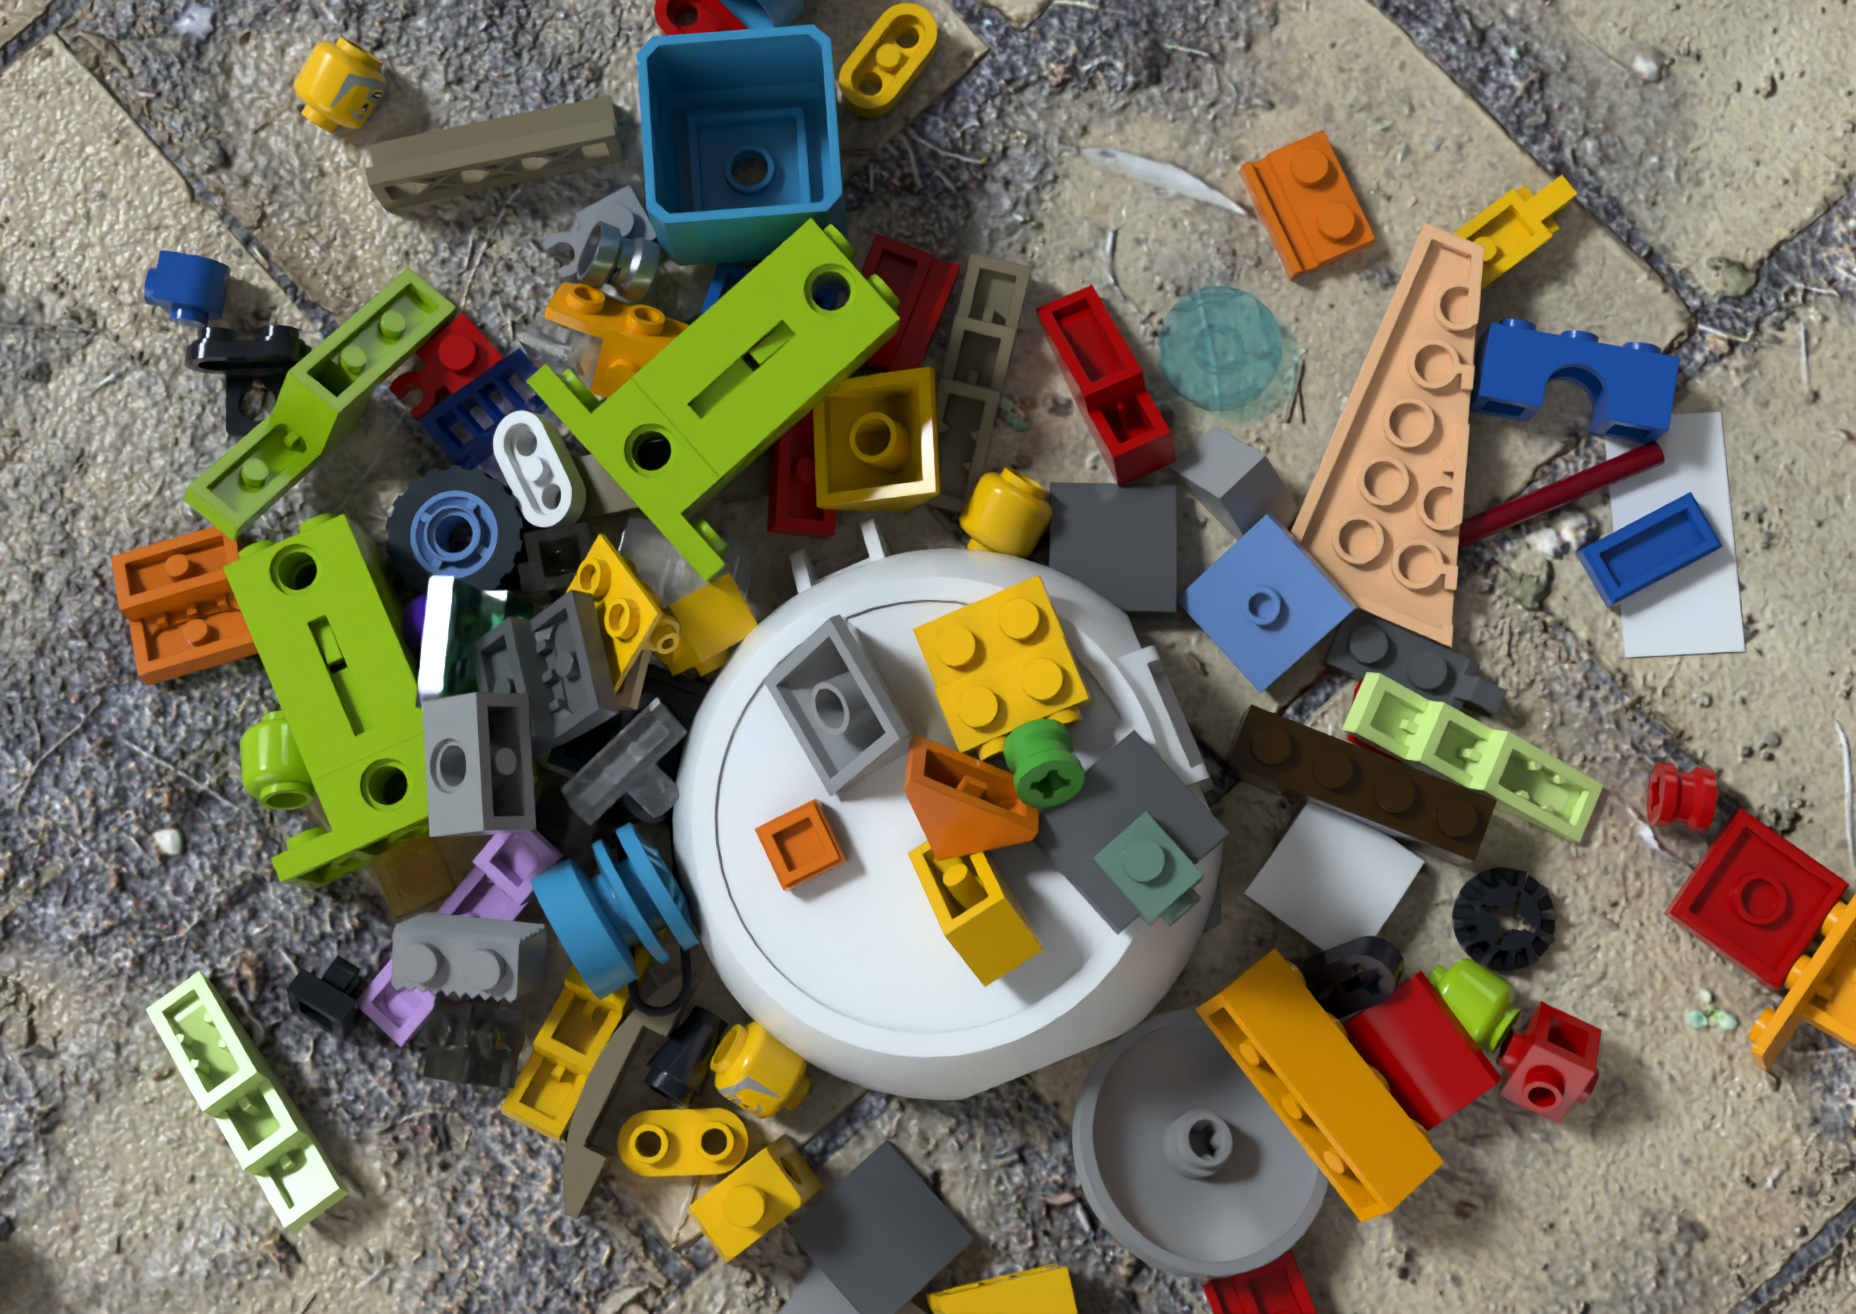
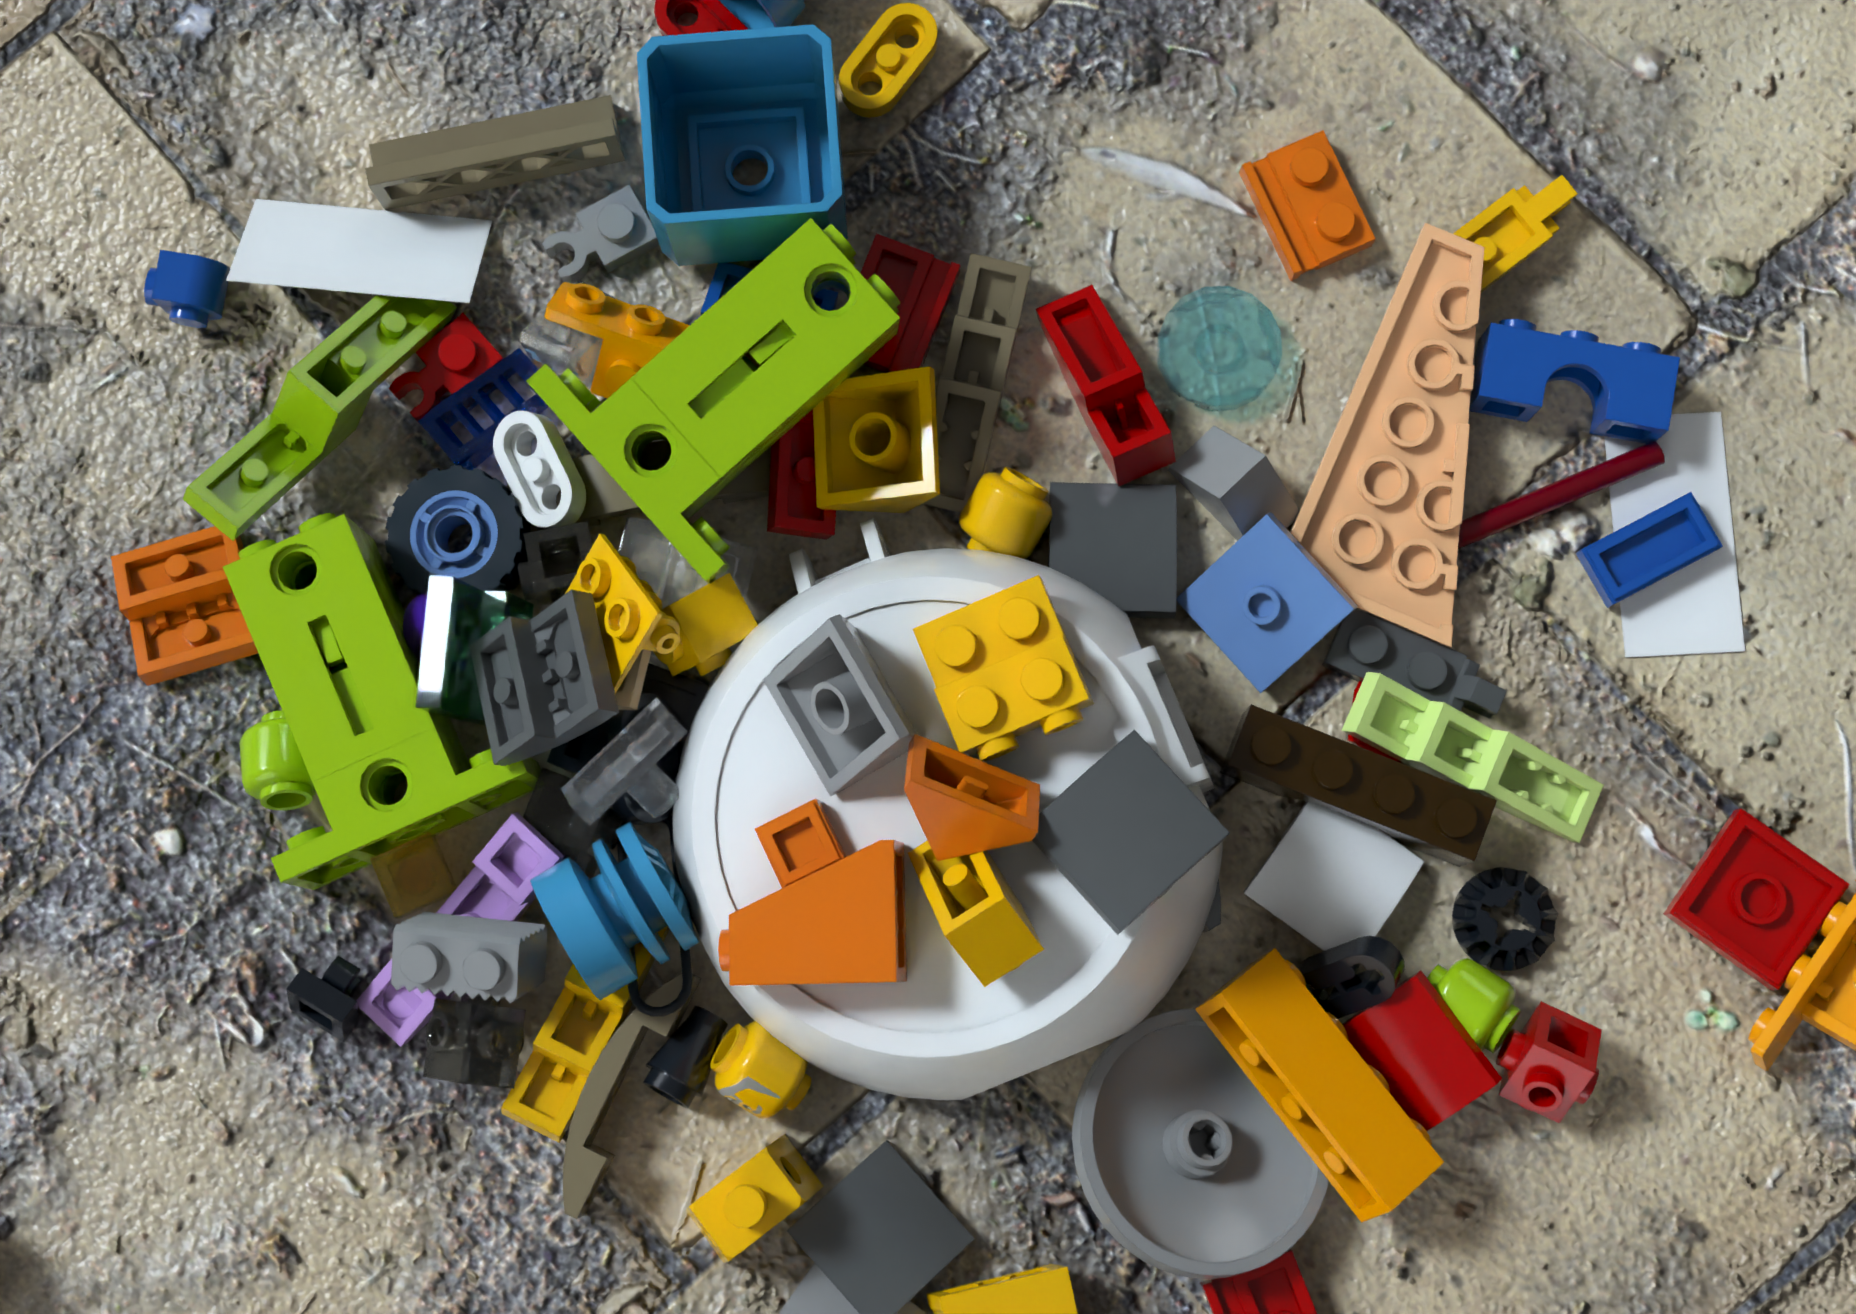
yellowish green slope [146,971,349,1233] -> none
black bracket [184,325,312,436] -> none
yellow head [293,36,388,134] -> none
light grey brick [422,692,536,837] -> none
flat silver wheel [577,221,661,302] -> none
yellow plate [617,1107,750,1177] -> none
bright green wheel [1003,719,1085,808] -> none
sand green bracket [1093,811,1204,927] -> none
red wheel [1646,762,1717,832] -> none
none -> white sticker [226,199,492,303]
none -> orange slope [718,840,907,986]

